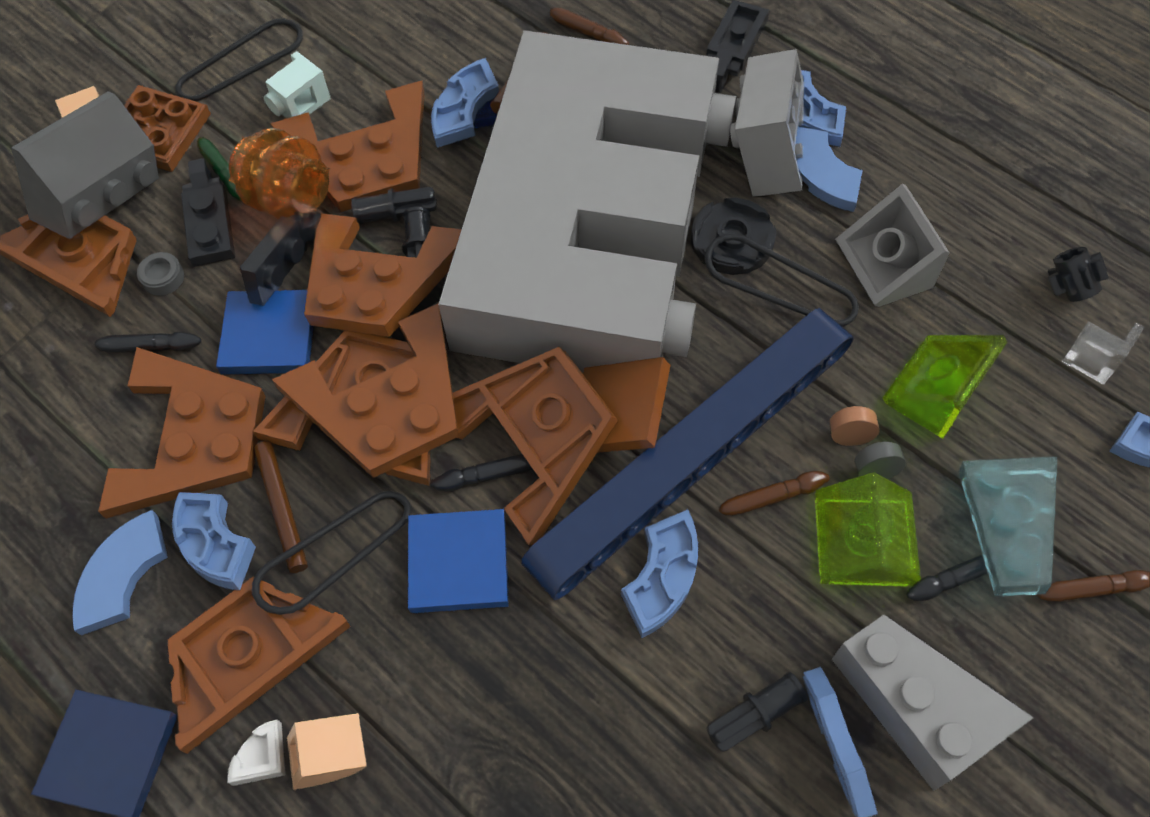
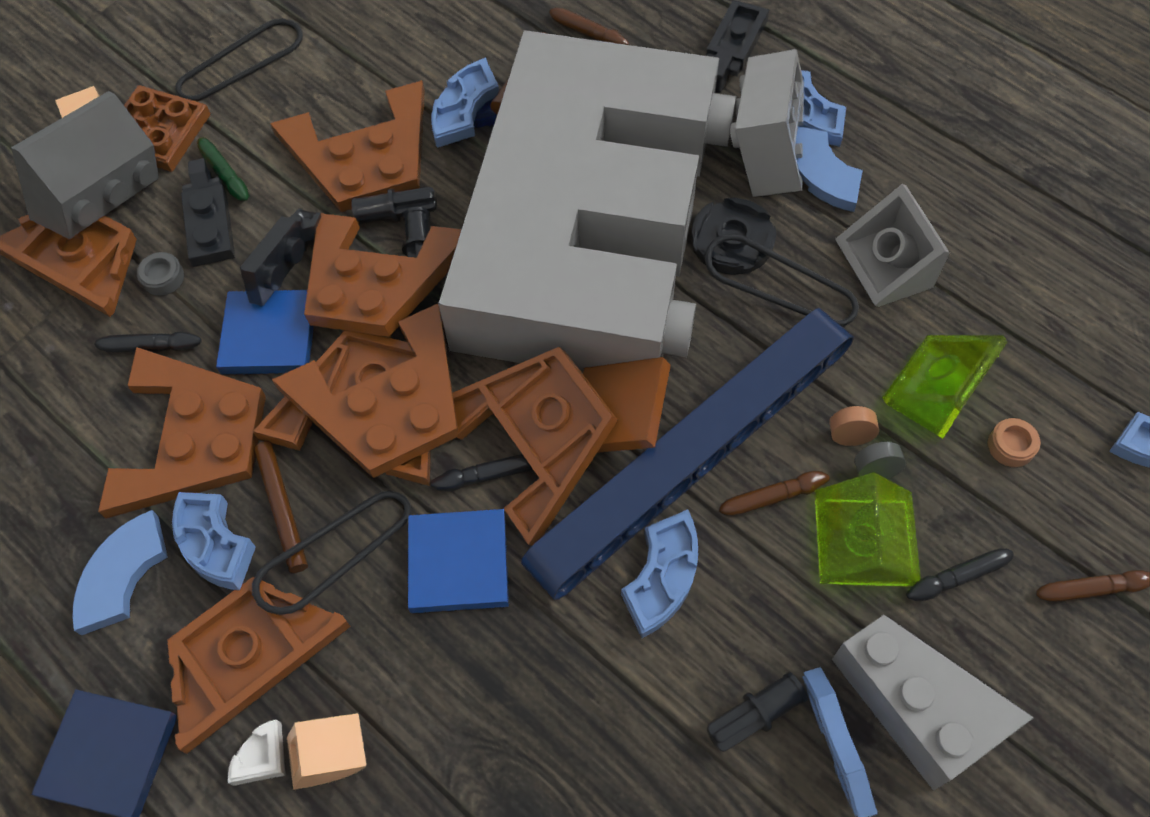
clear orange piece [229,128,330,219] -> none
light aqua brick [264,51,331,118] -> none
clear light blue wing [958,457,1057,596] -> none
black gear [1047,247,1109,302] -> none
clear panel [1062,321,1144,385] -> none
none -> nougat tile [988,418,1041,467]

